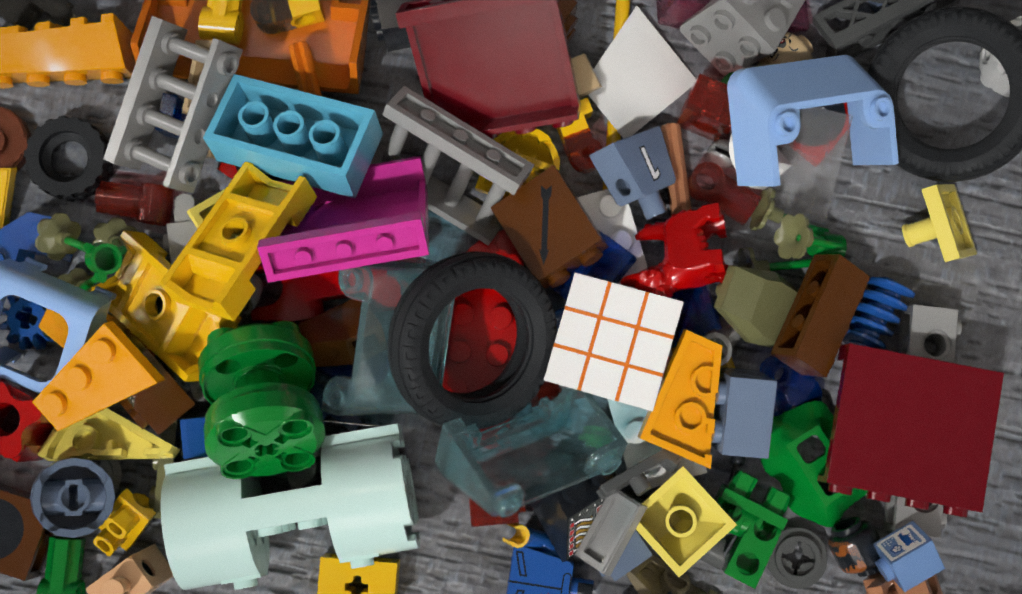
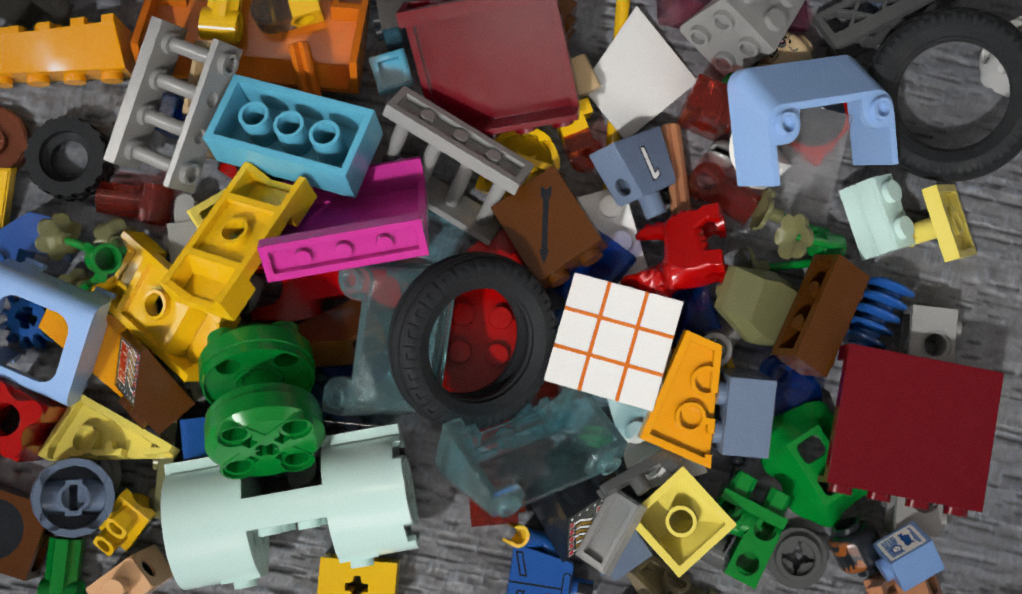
light orange wing [32,321,166,431] -> none
none -> medium azure tile [368,48,414,95]
none -> light aqua brick [839,173,915,261]

